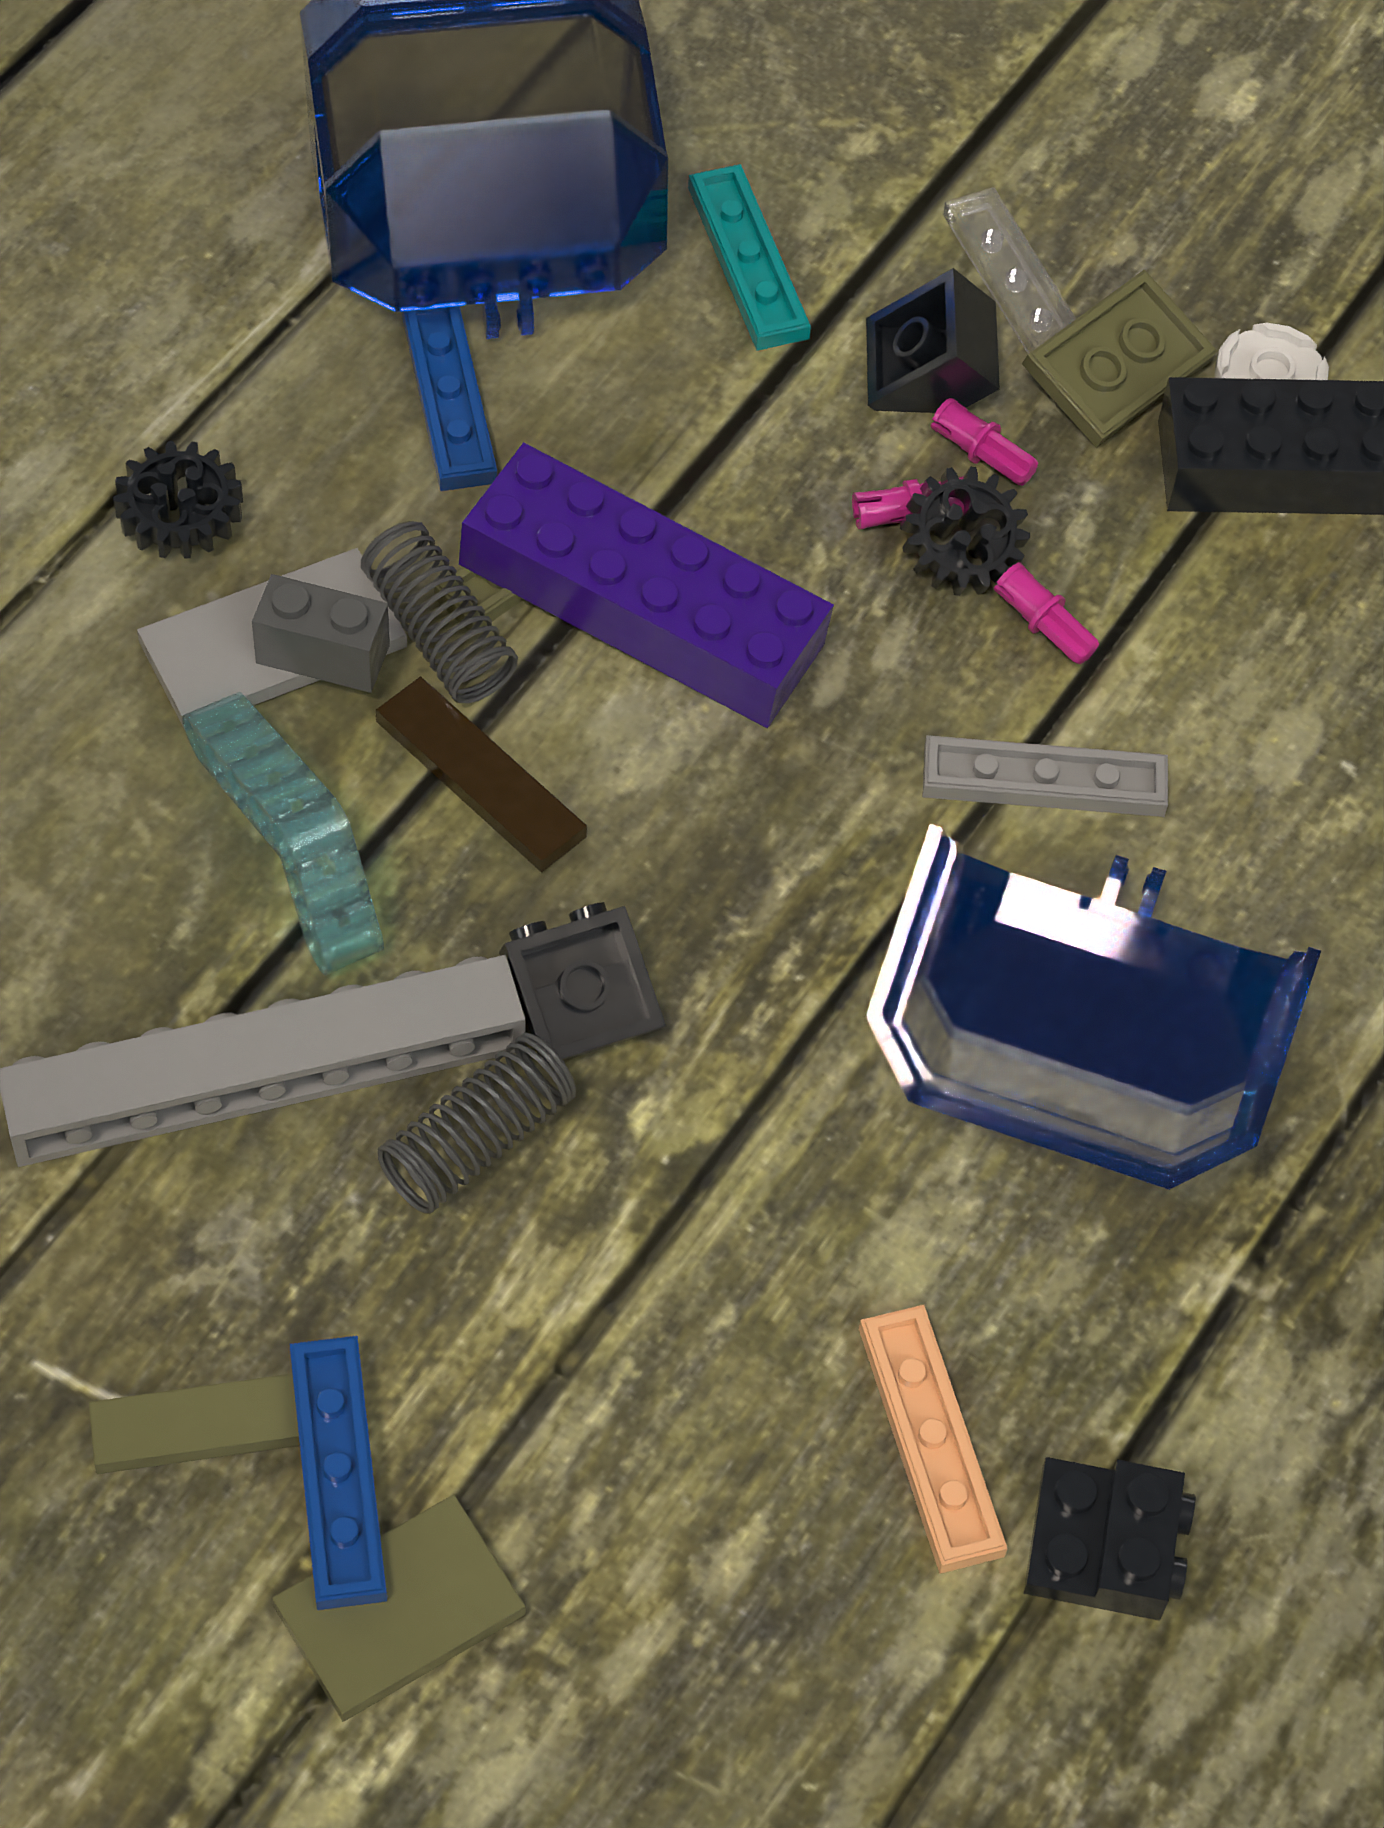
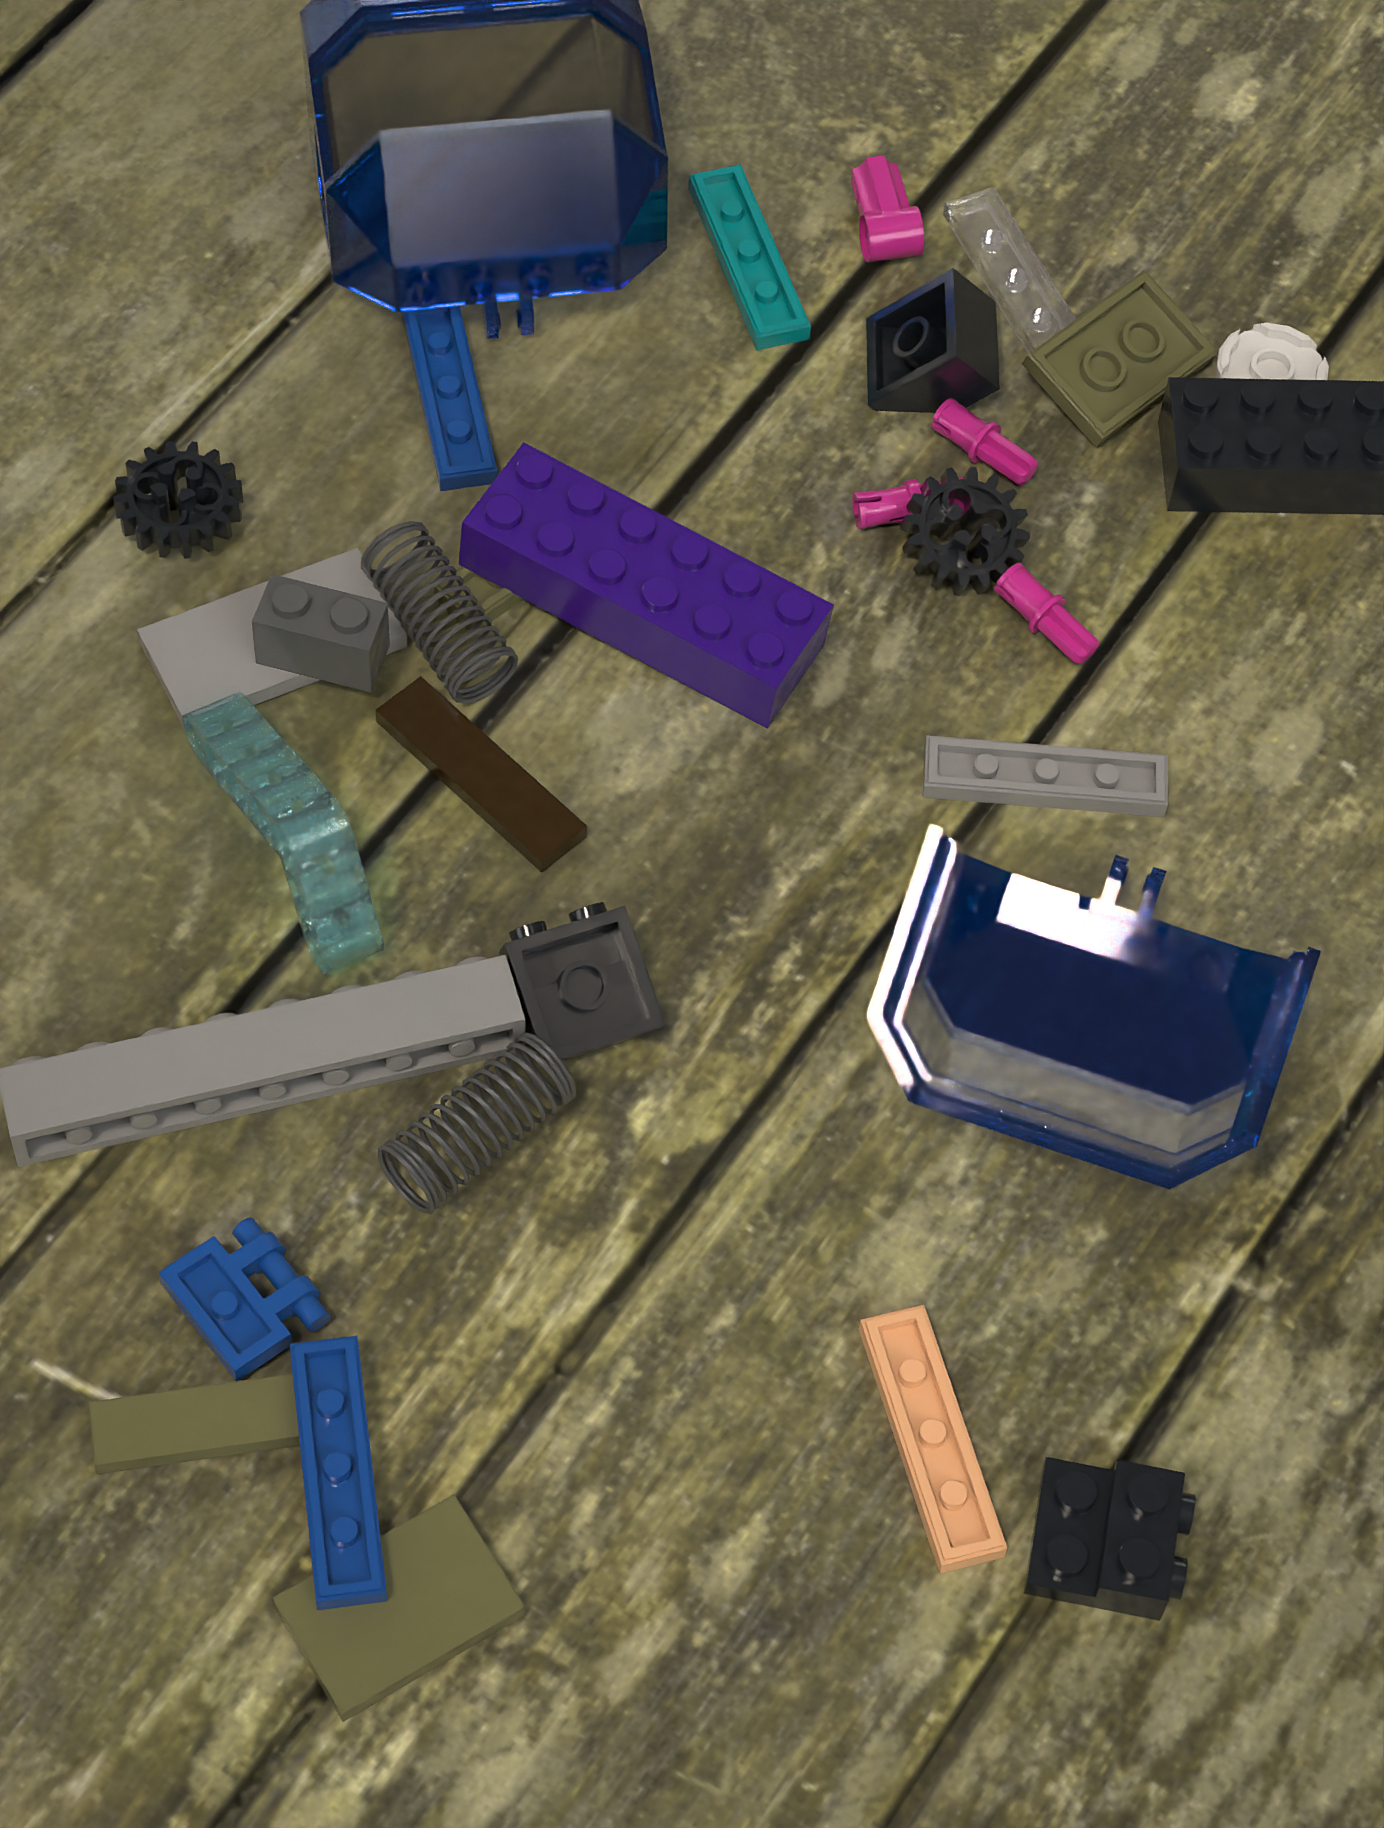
none -> blue plate [158,1217,331,1381]
none -> dark pink piece [850,156,924,262]

